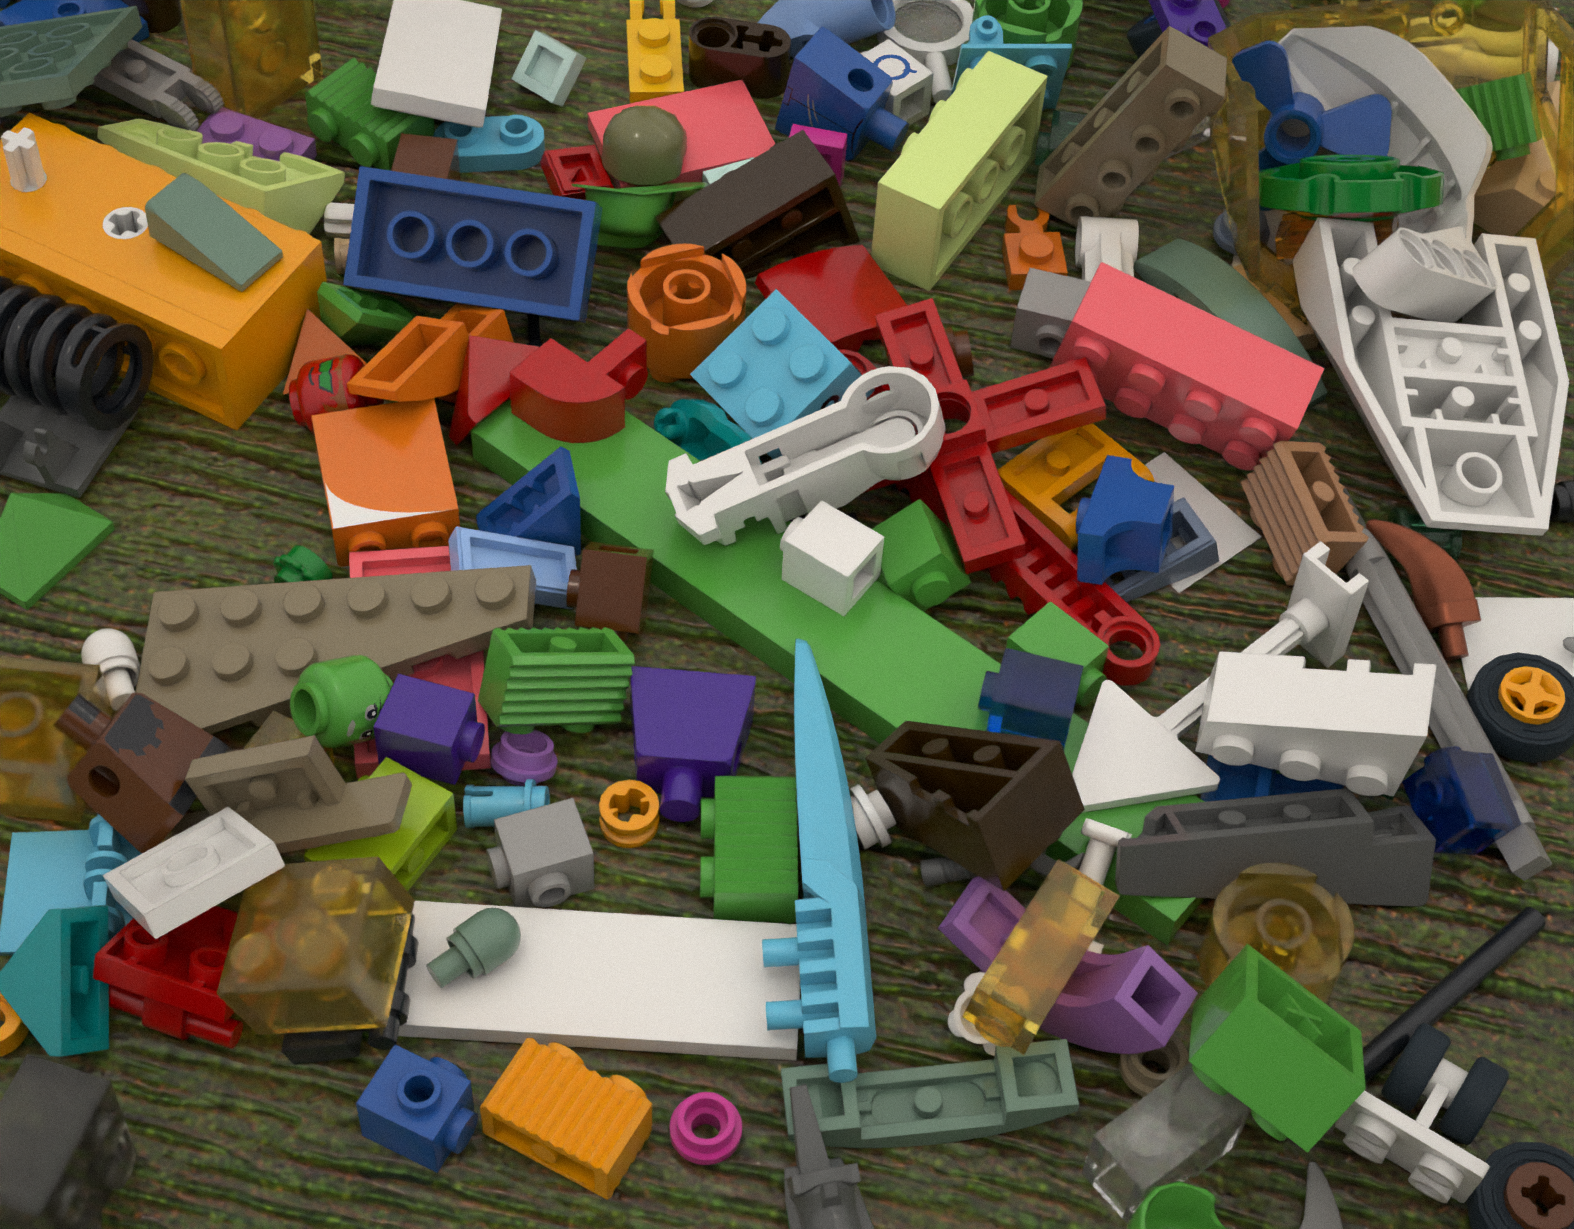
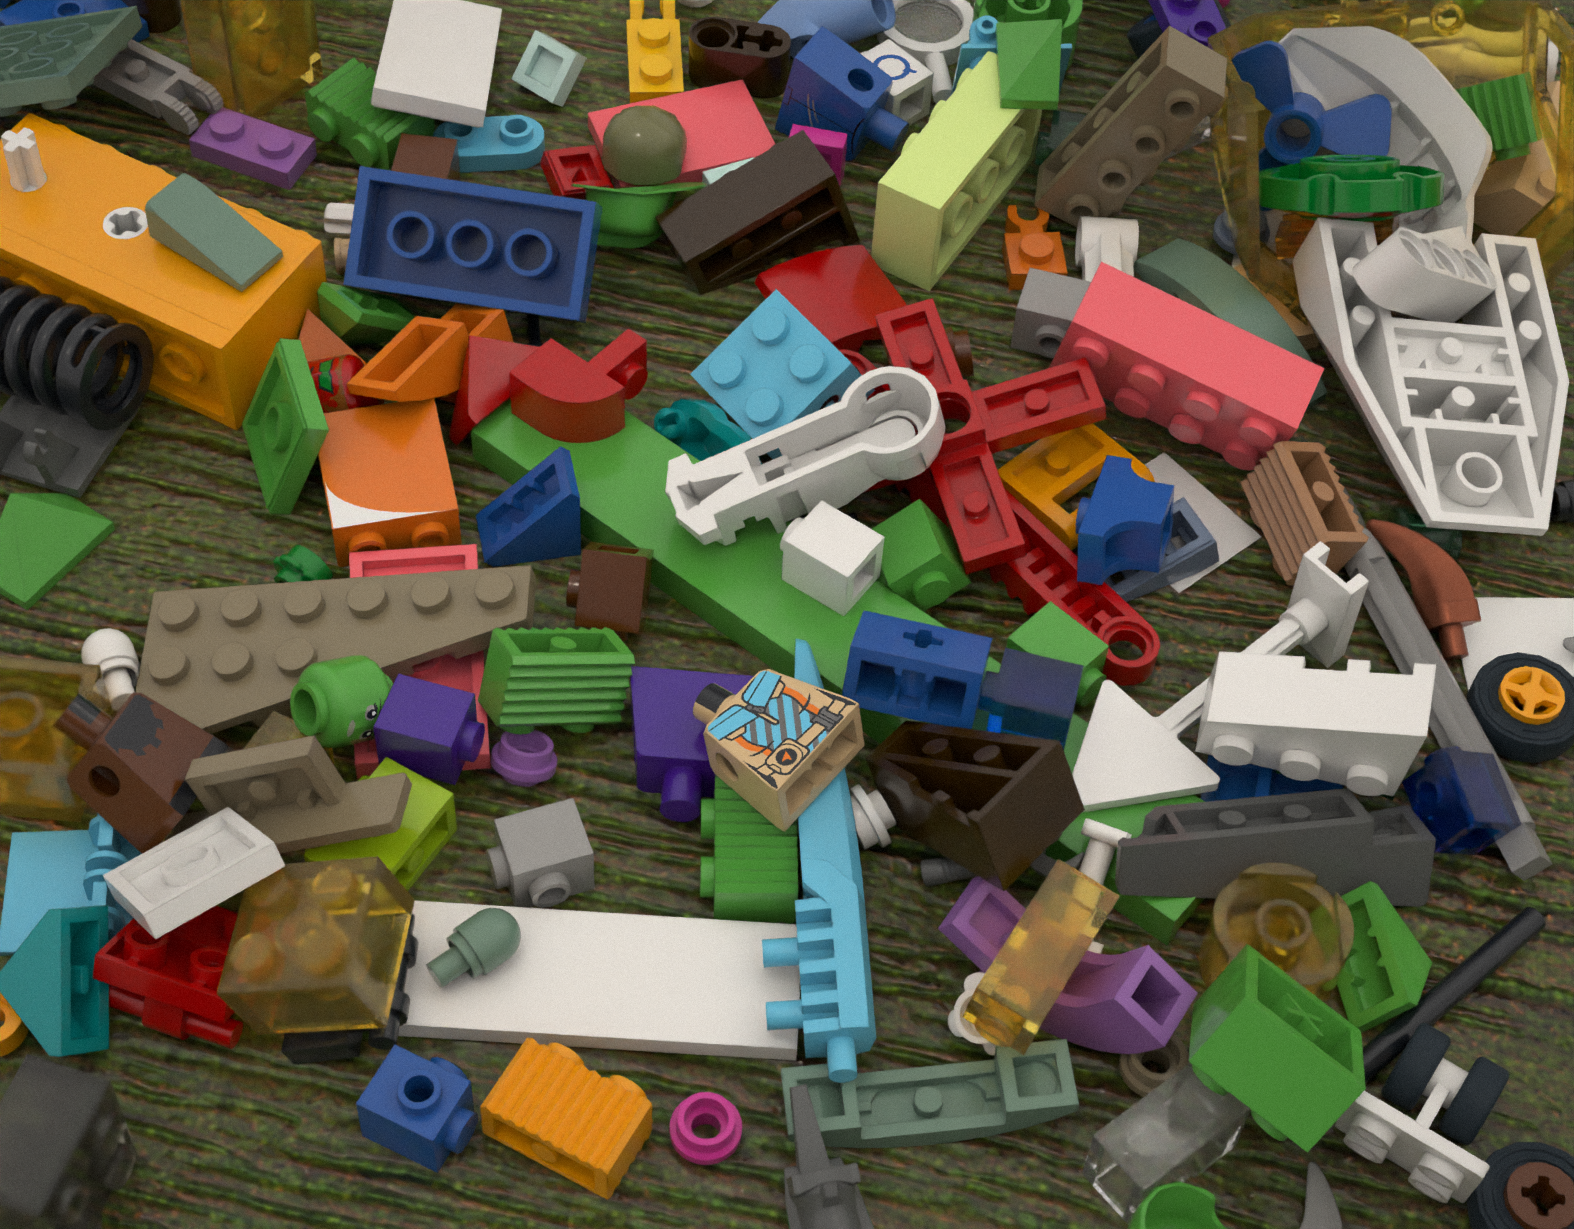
yellowish green wedge [97,118,345,234] -> none
light blue tile [448,526,577,610] -> none
medium azure pin [463,779,550,828] -> none
light orange bush [599,779,660,848] -> none
orange brick [627,243,746,383] -> none
none -> bright green plate [242,338,329,515]
none -> torso [693,669,865,832]
none -> blue brick [842,610,992,729]
none -> bright green slope [995,19,1062,110]
none -> bright green slope [1314,881,1432,1033]

